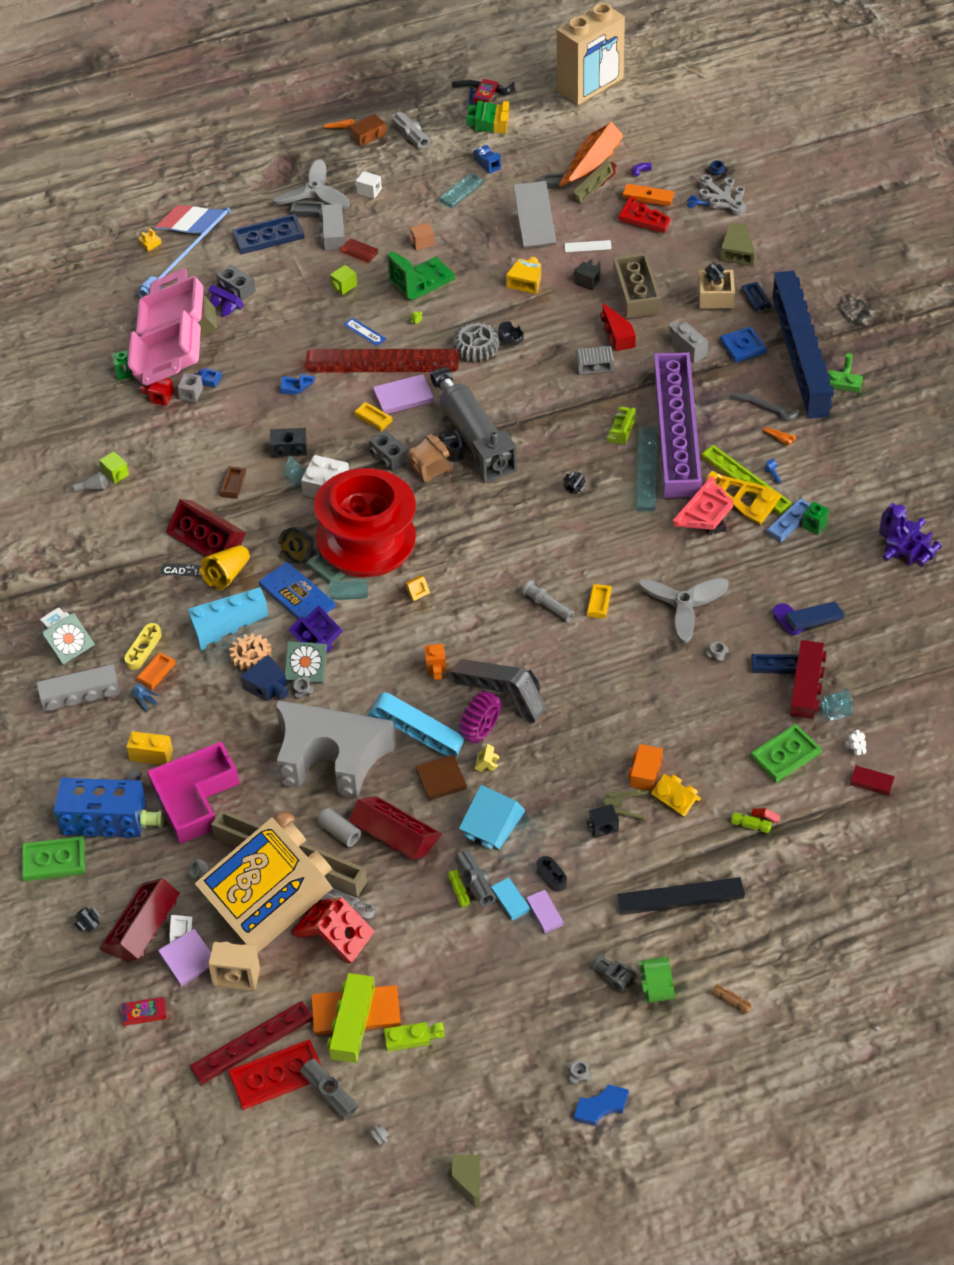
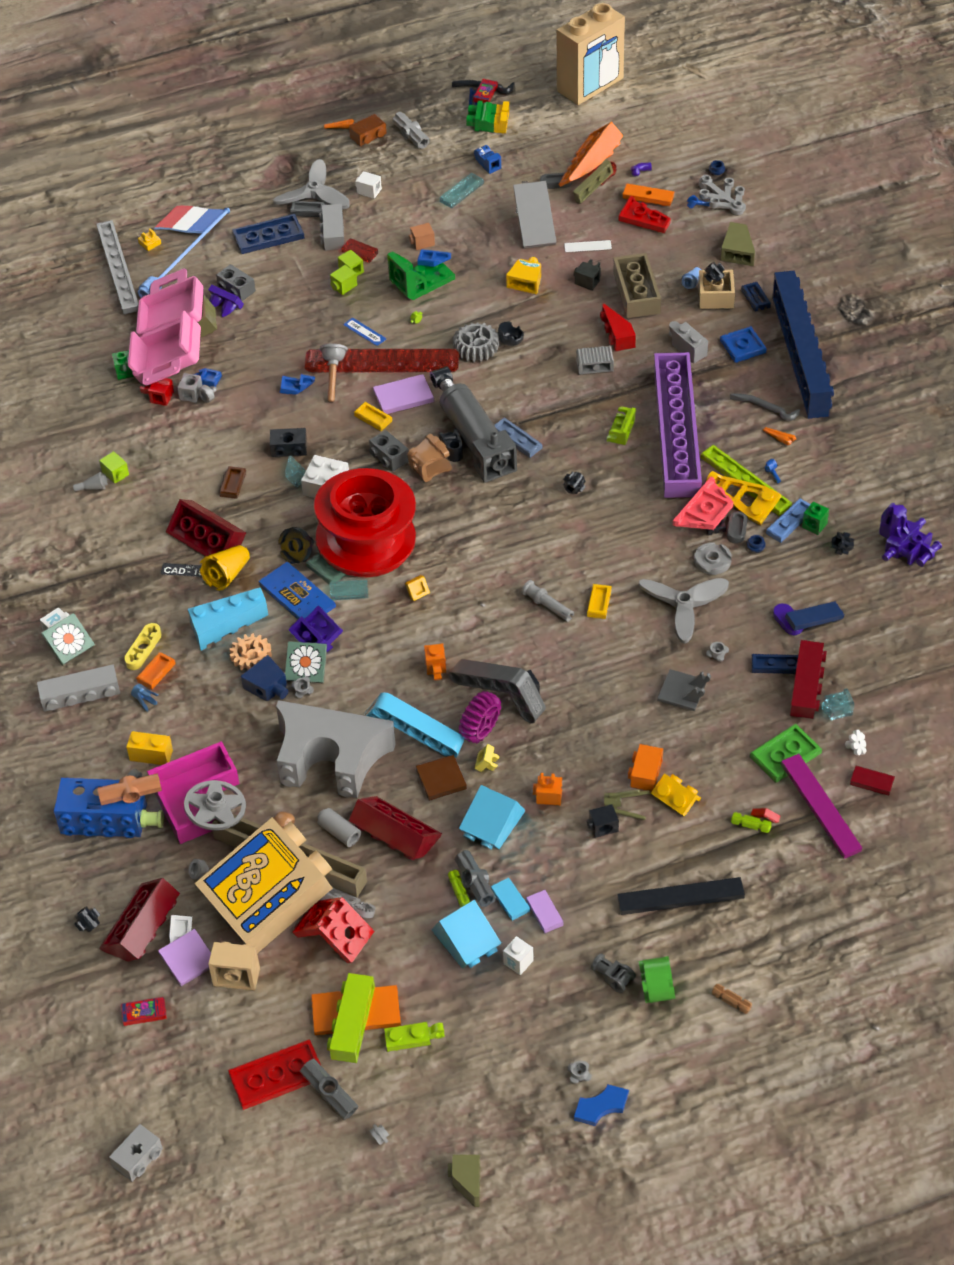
bright green tile [22,836,85,881] -> none
dark red tile [189,1001,313,1085] -> none
black beam [536,856,567,892] -> none
clear light blue tile [637,427,657,511] -> none
bright green plate [828,353,863,393] -> none
none -> light grey plate [97,220,139,314]
none -> nougat piece [97,773,162,806]
none -> light grey brick [109,1124,163,1182]
none -> light grey wheel [184,780,246,830]
none -> light grey tile [198,385,217,403]
none -> light grey piece [320,344,348,402]
none -> lime brick [338,250,364,276]
none -> blue tile [417,249,451,267]
none -> medium azure slope [431,900,501,968]
none -> sand blue tile [495,418,542,458]
none -> white brick [503,936,533,975]
none -> orange brick [533,773,562,806]
none -> dark grey plate [657,669,711,711]
none -> light blue cone [682,267,701,289]
none -> light grey tile [694,542,732,575]
none -> dark grey tile [727,512,748,543]
none -> dark blue plate [747,535,766,552]
none -> magenta tile [781,754,862,859]
none -> black gear [831,532,854,555]

